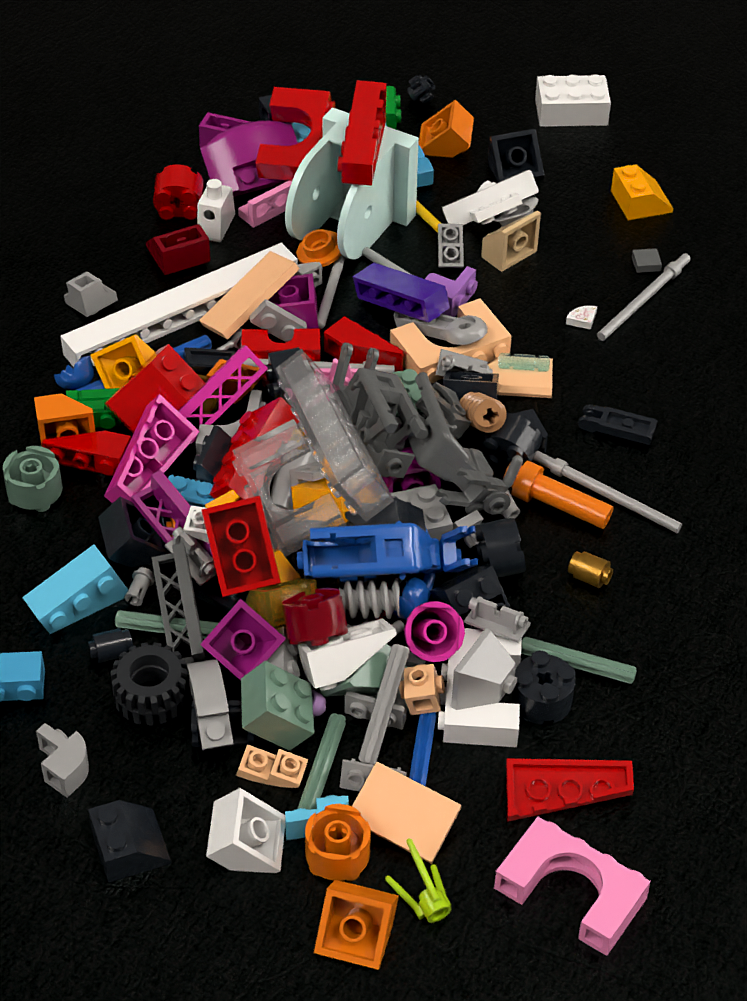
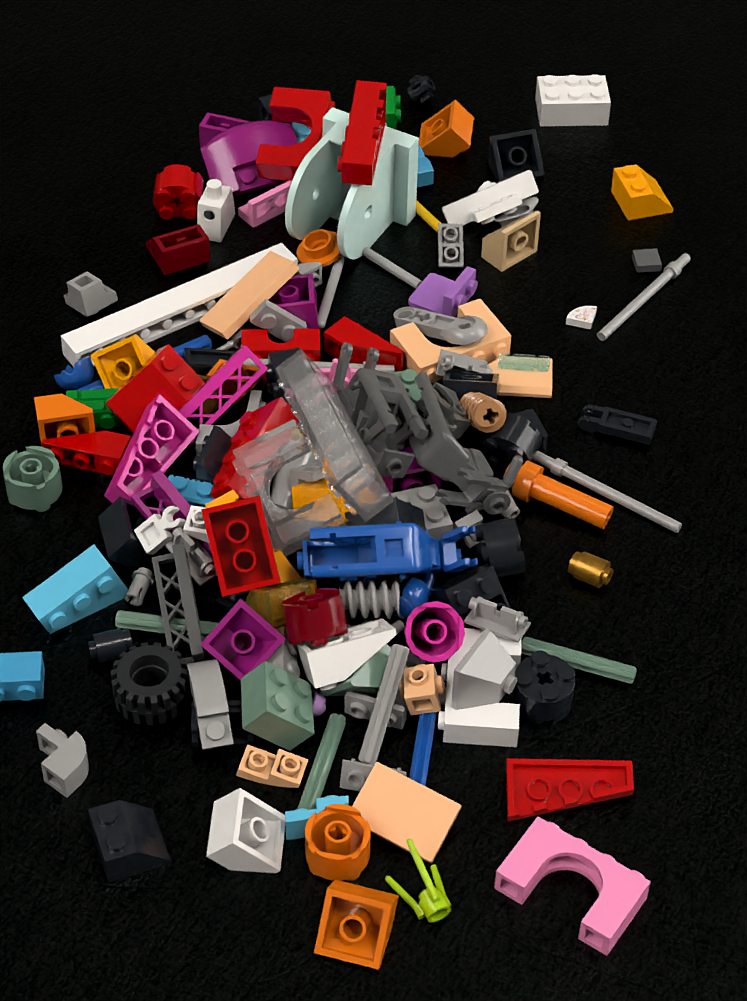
dark purple brick [353,263,450,323] -> none
none -> white plate [134,506,186,555]

